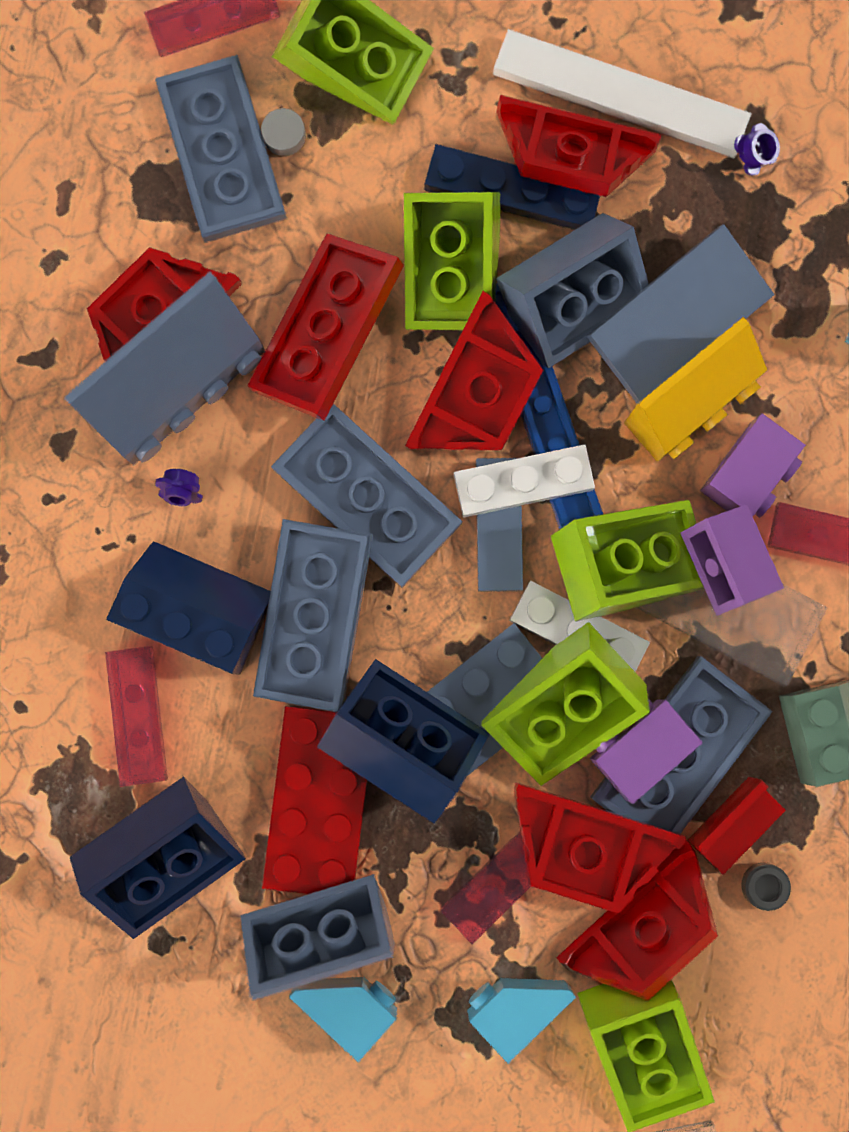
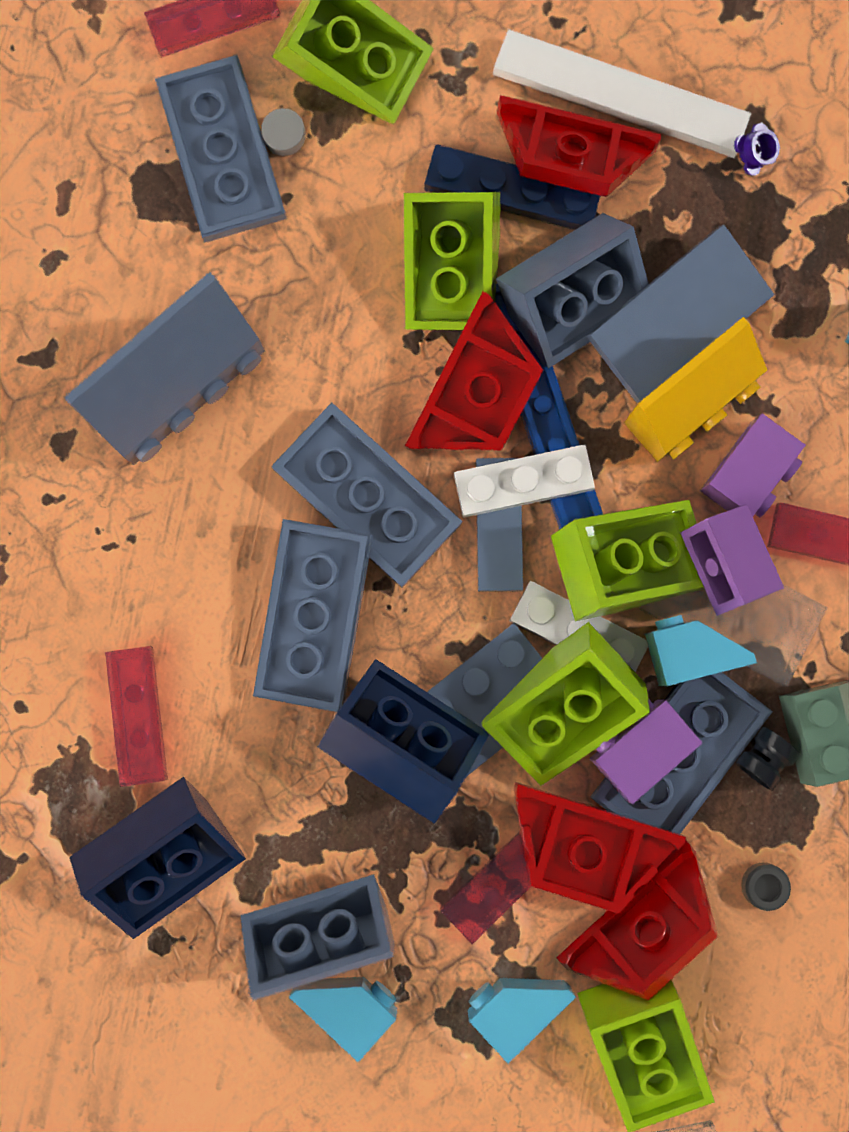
red wing [87,247,242,362] -> none
dark blue slope [106,541,271,675] -> none
dark purple plate [155,469,203,506] -> none
red plate [247,233,404,421] -> none
red plate [262,706,367,894] -> none
red panel [687,777,786,875] -> none
none -> medium azure slope [645,615,757,686]
none -> black wheel [735,727,800,791]

